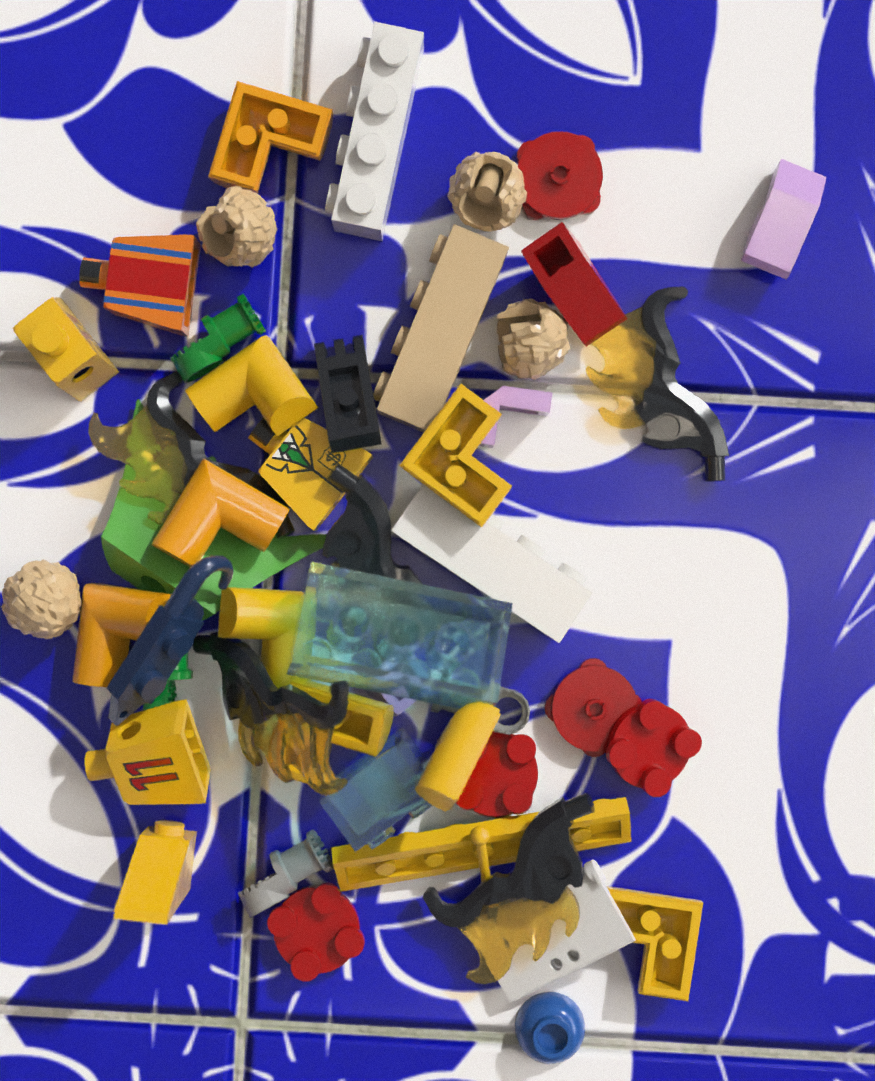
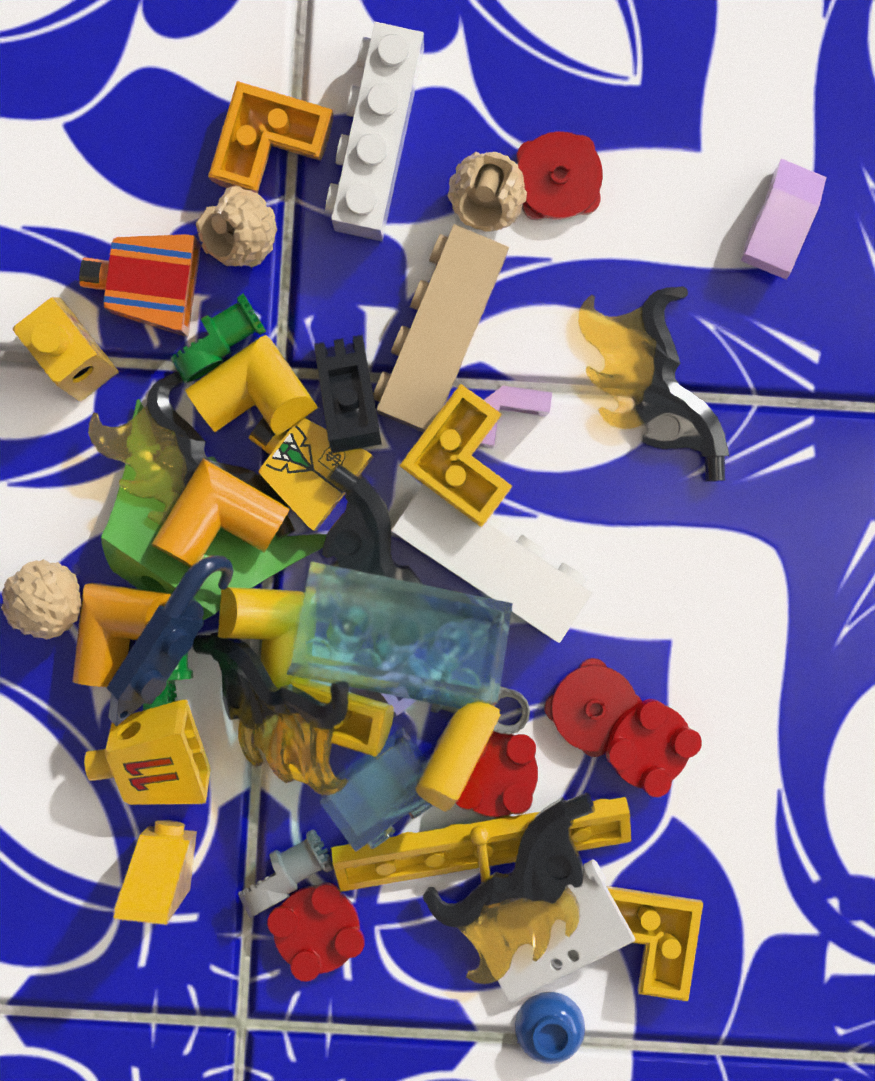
tan piece [497,299,570,380] -> none
red slope [521,222,628,347] -> none

